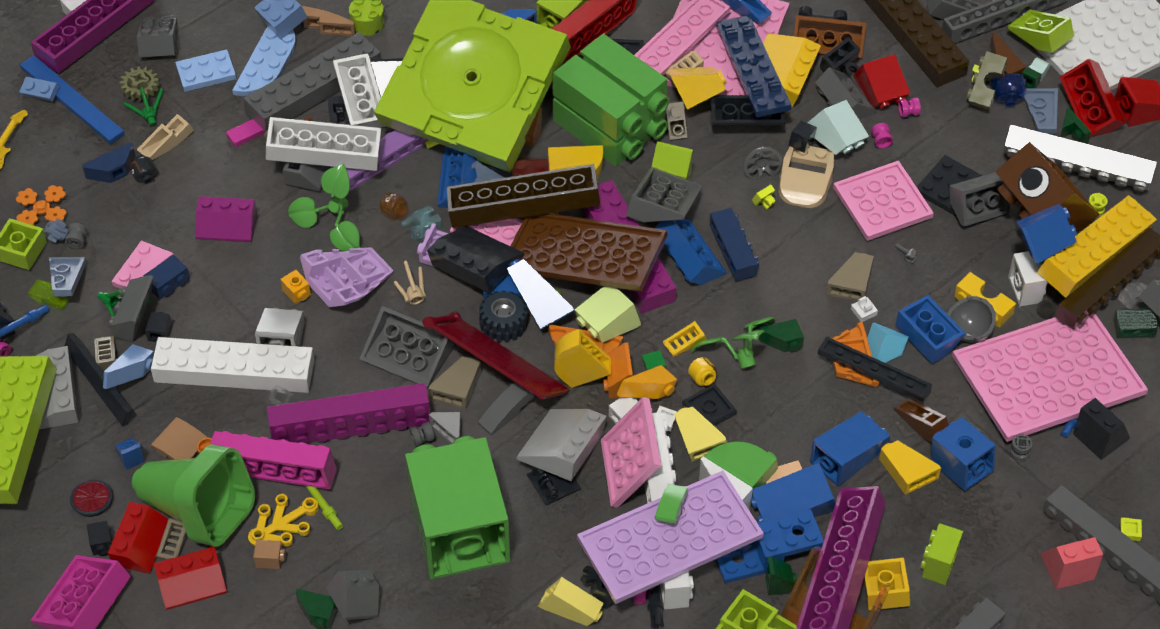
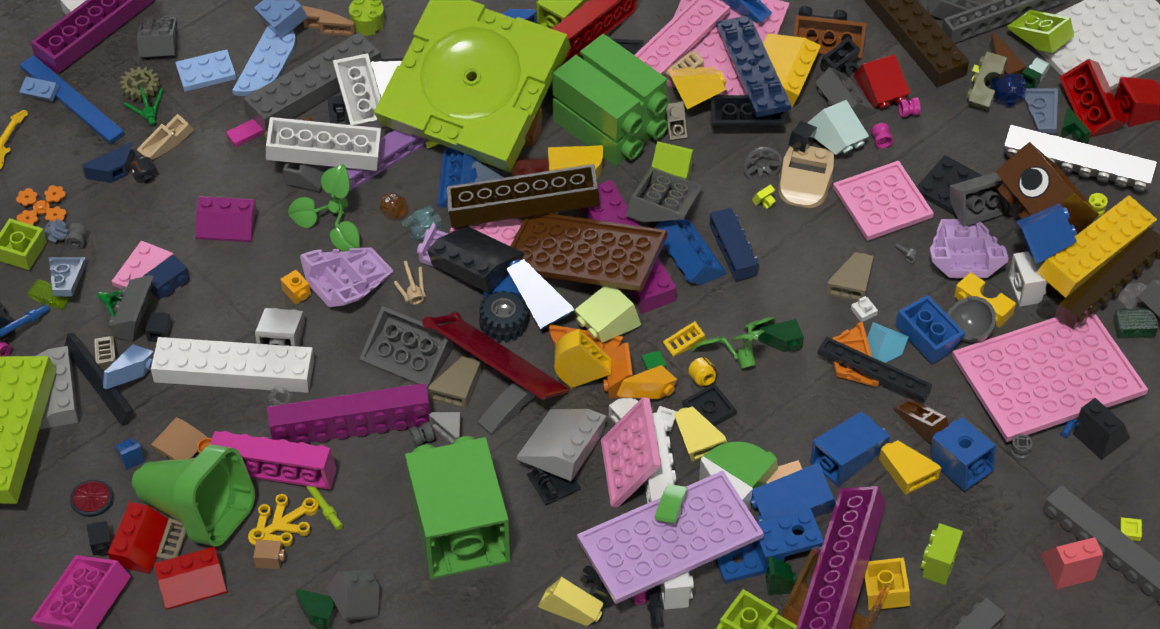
none -> lavender wedge [930,219,1008,279]

